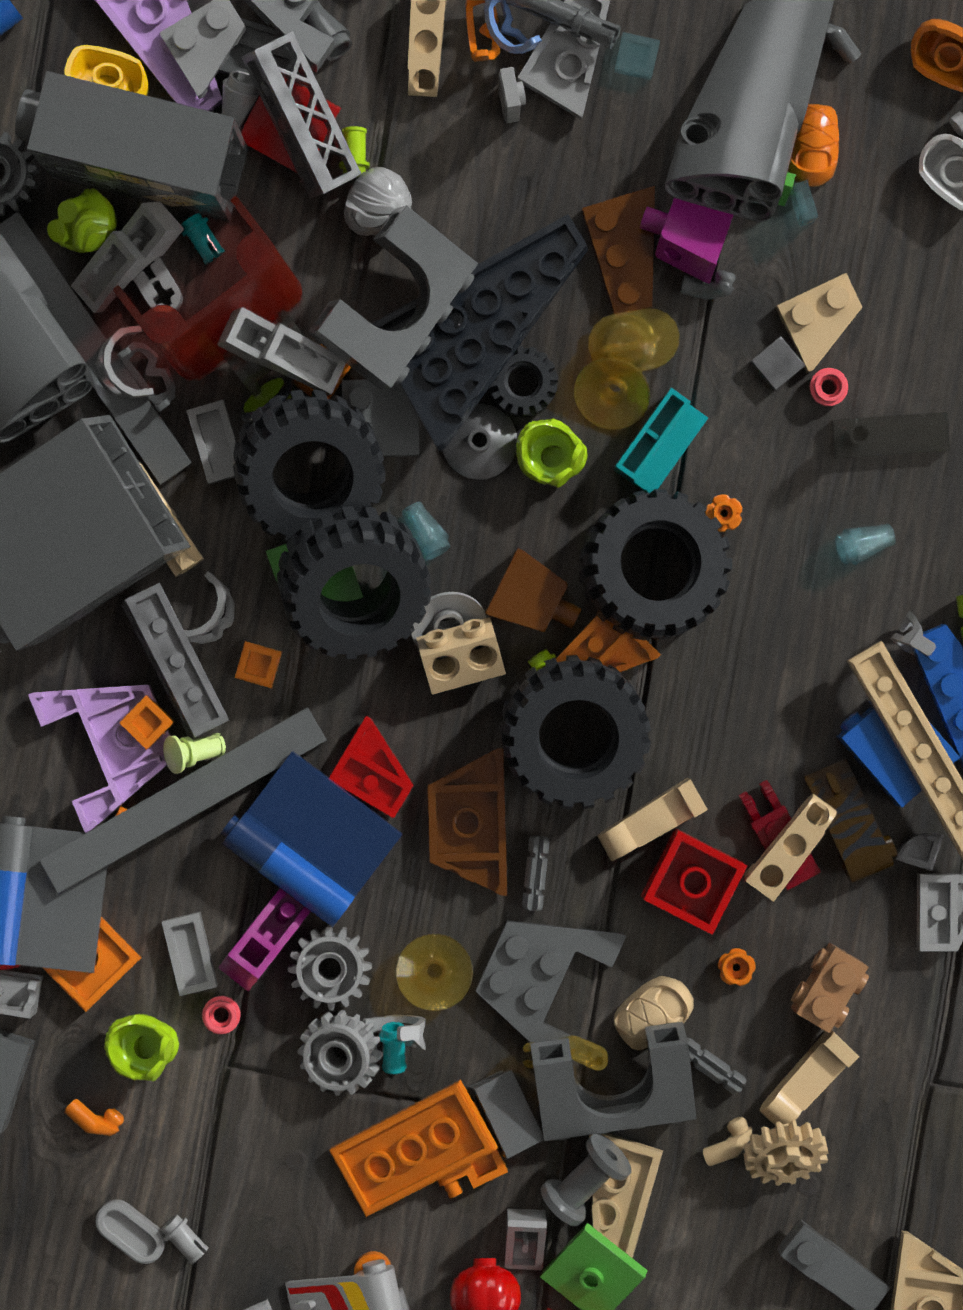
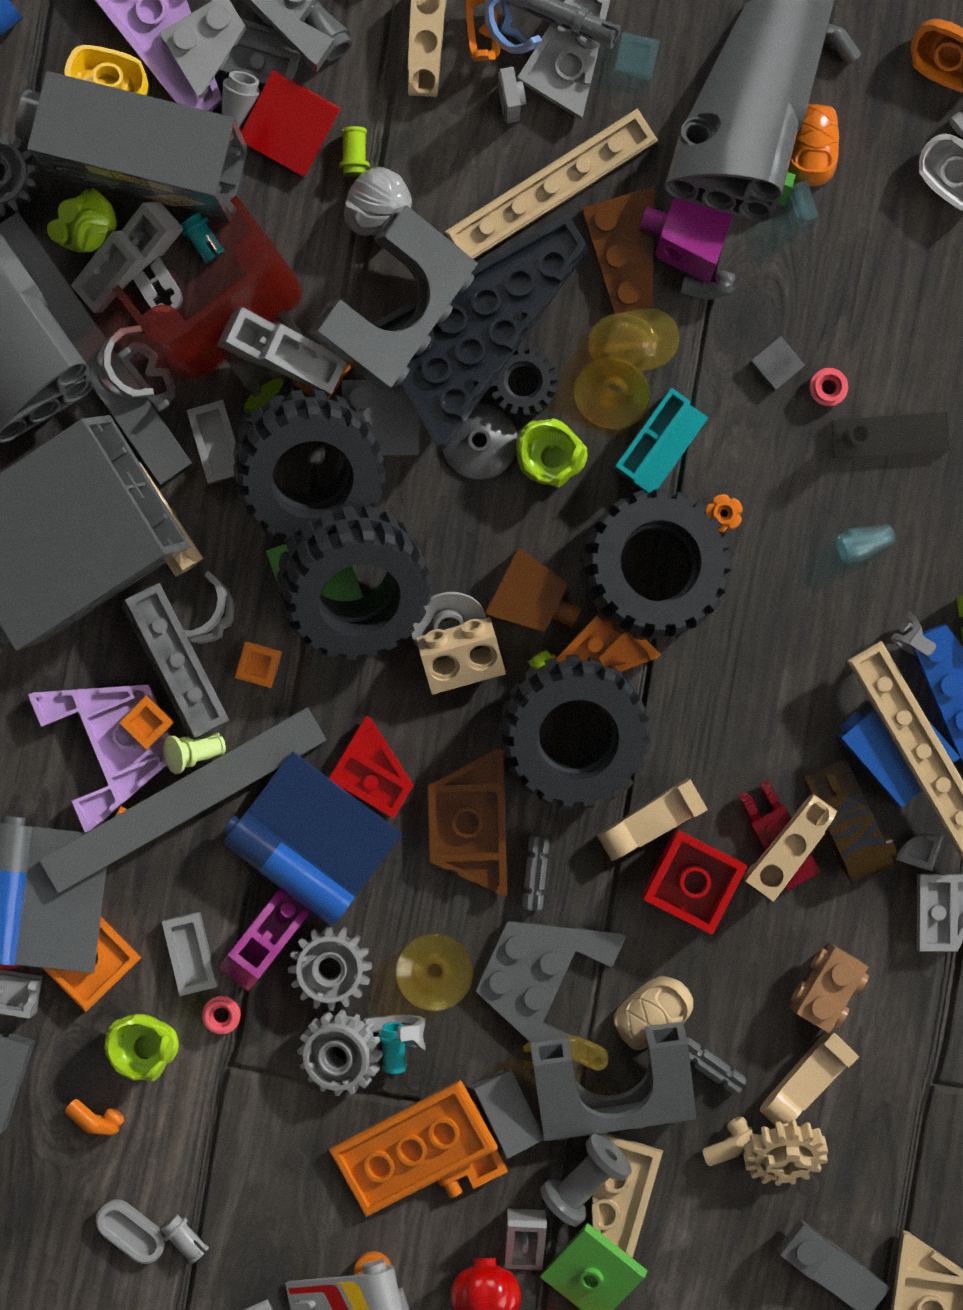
flat silver fence [241,31,361,198] -> none
clear light blue cone [401,502,450,561] -> none
orange plate [718,948,756,986] -> none
tan wing [775,273,862,373] -> none
none -> tan tile [445,108,658,260]

